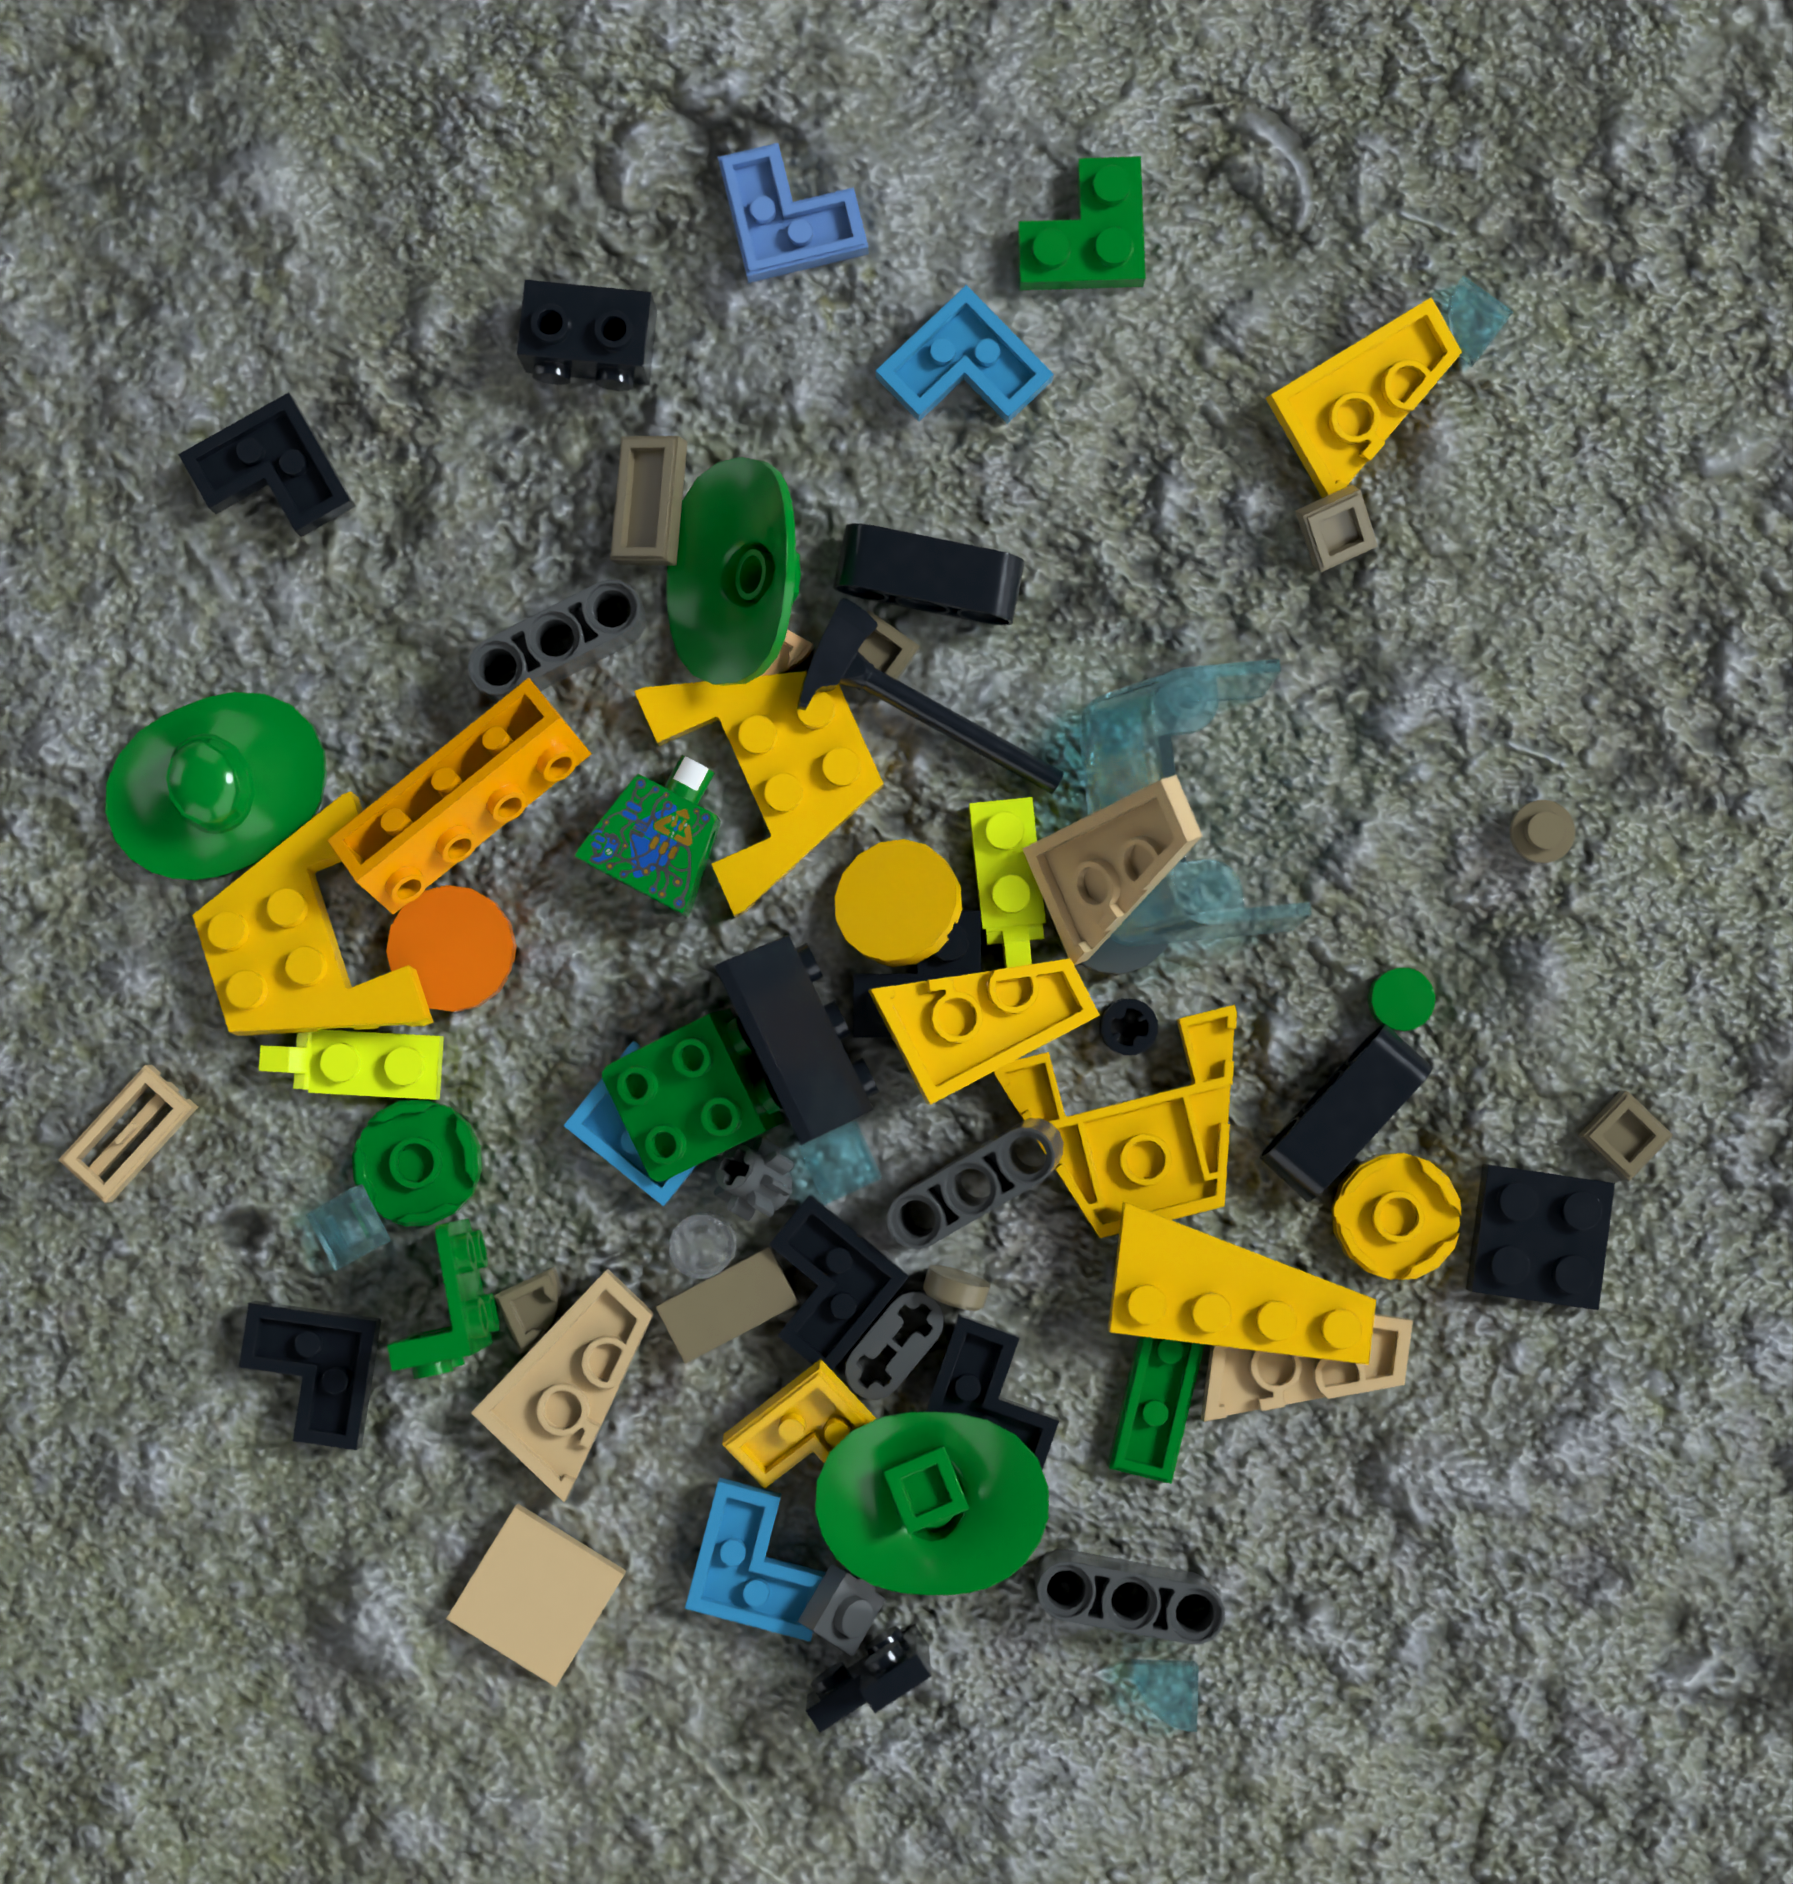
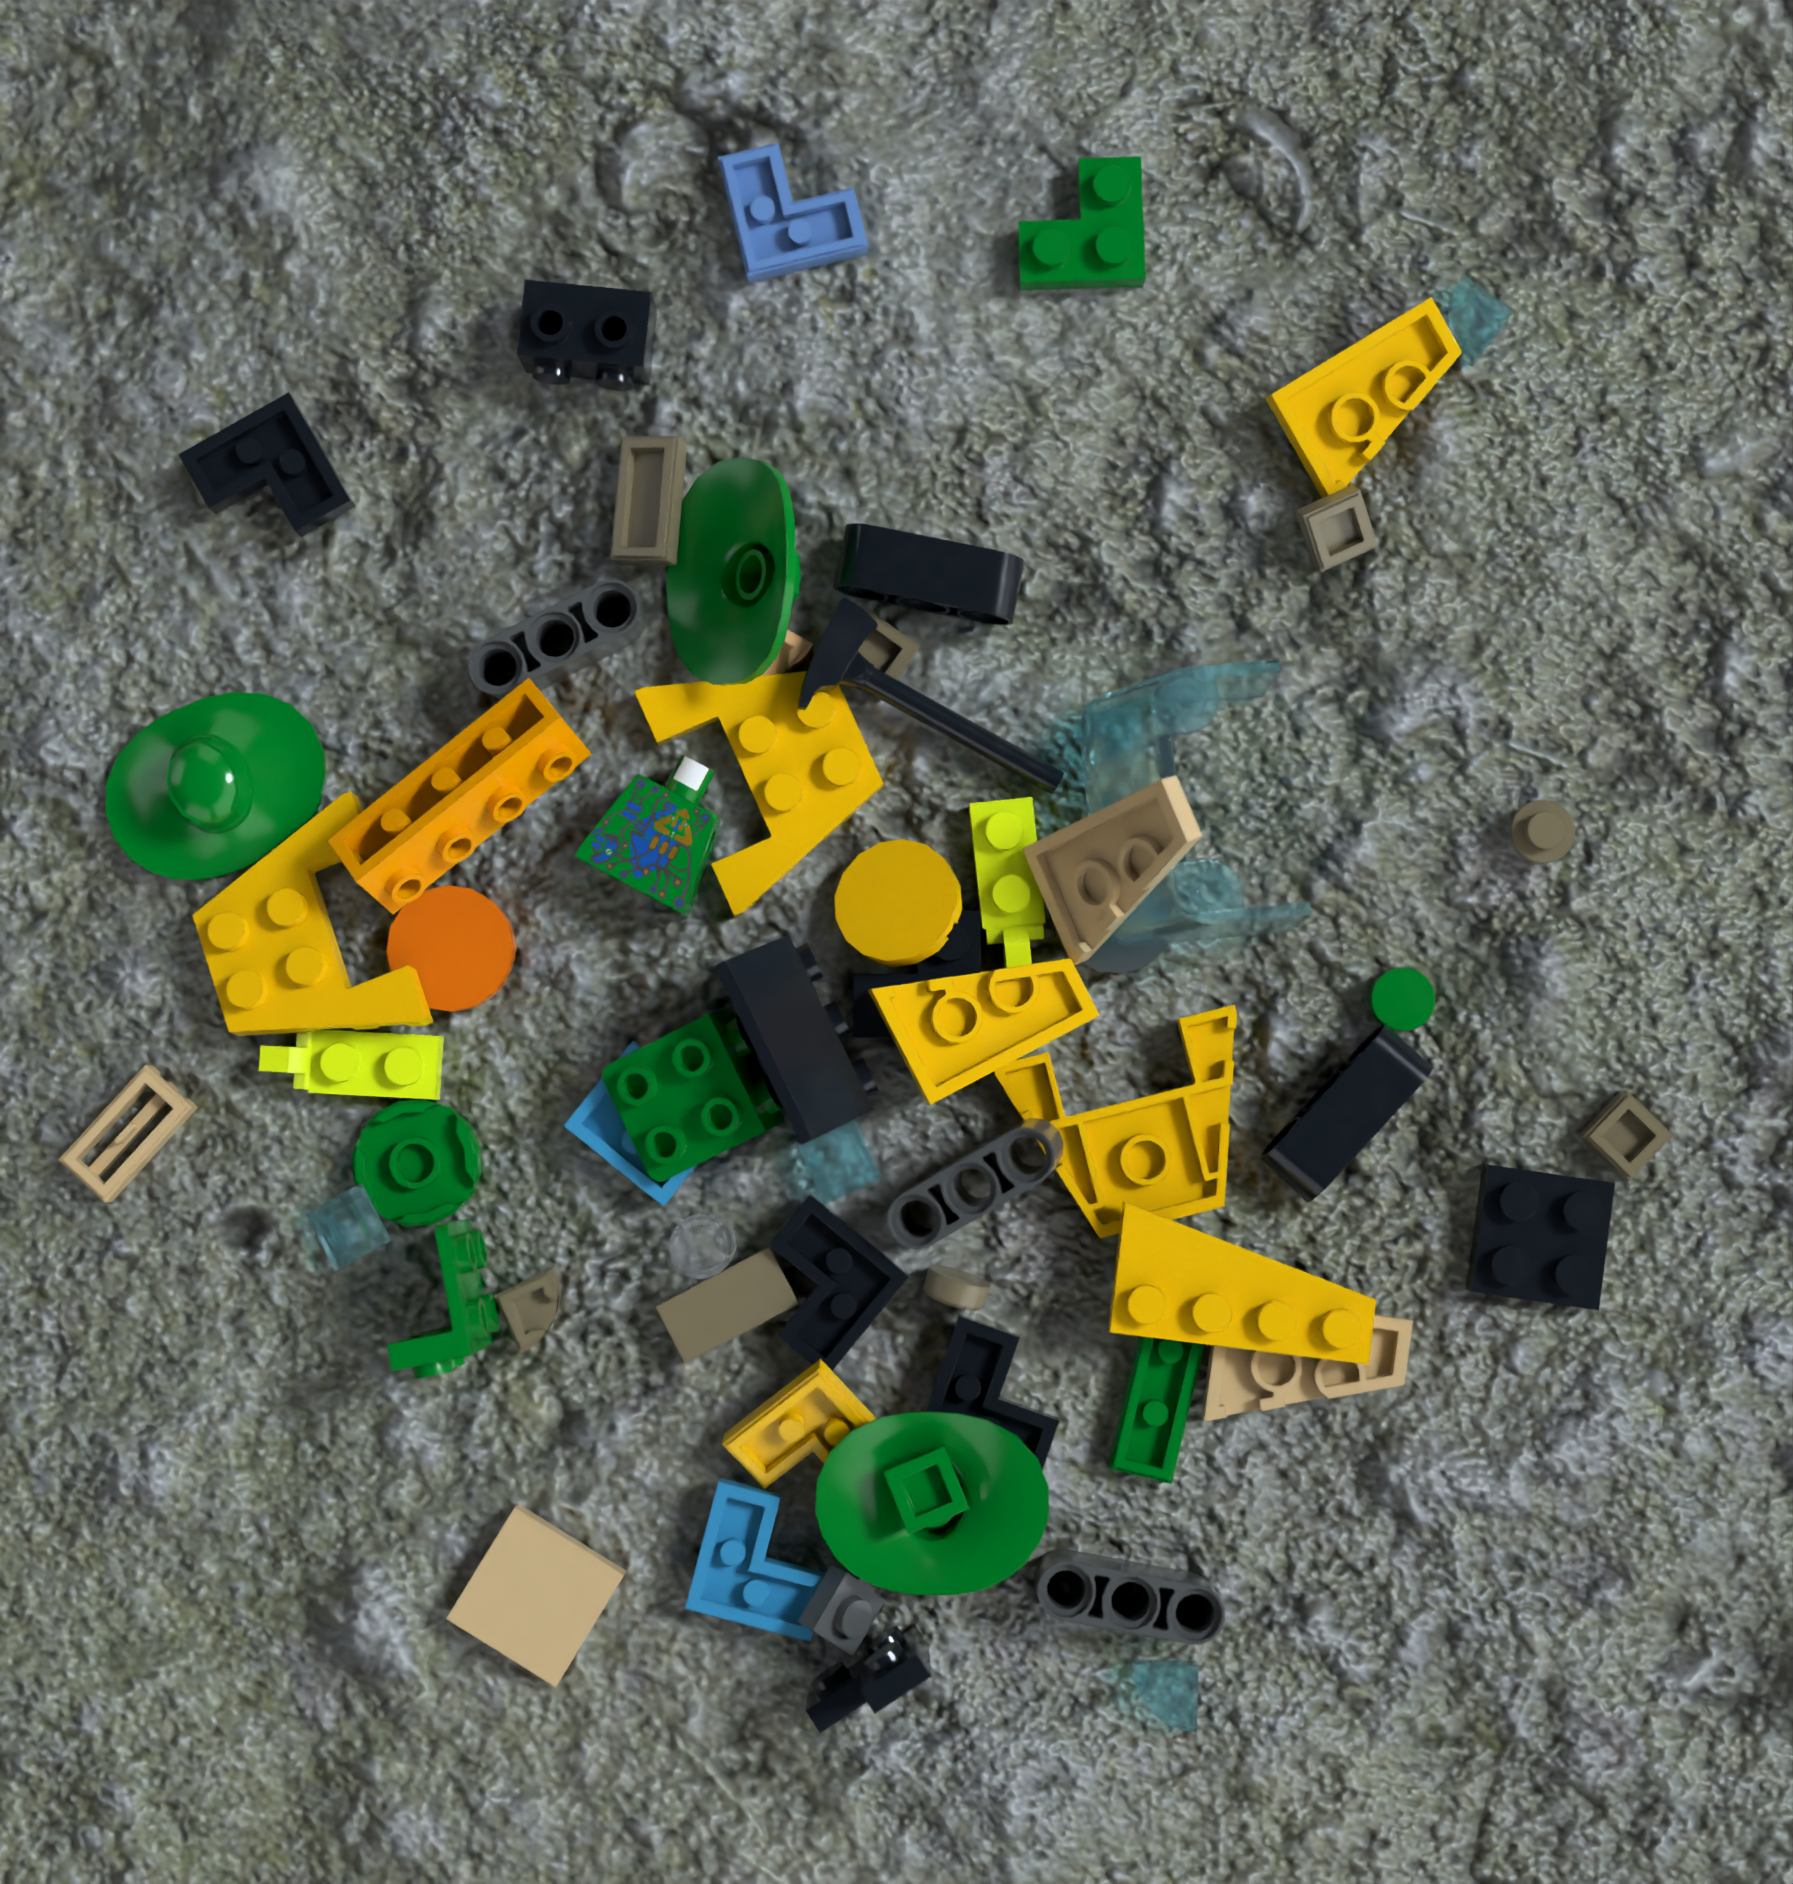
black plate [239,1301,382,1450] -> none
tan wing [471,1269,654,1502] -> none
dark grey gear [713,1136,795,1221] -> none
dark grey beam [845,1289,944,1400] -> none
dark azure plate [876,285,1054,424] -> none
black bush [1099,999,1158,1055] -> none
yellow tile [1331,1152,1462,1280] -> none

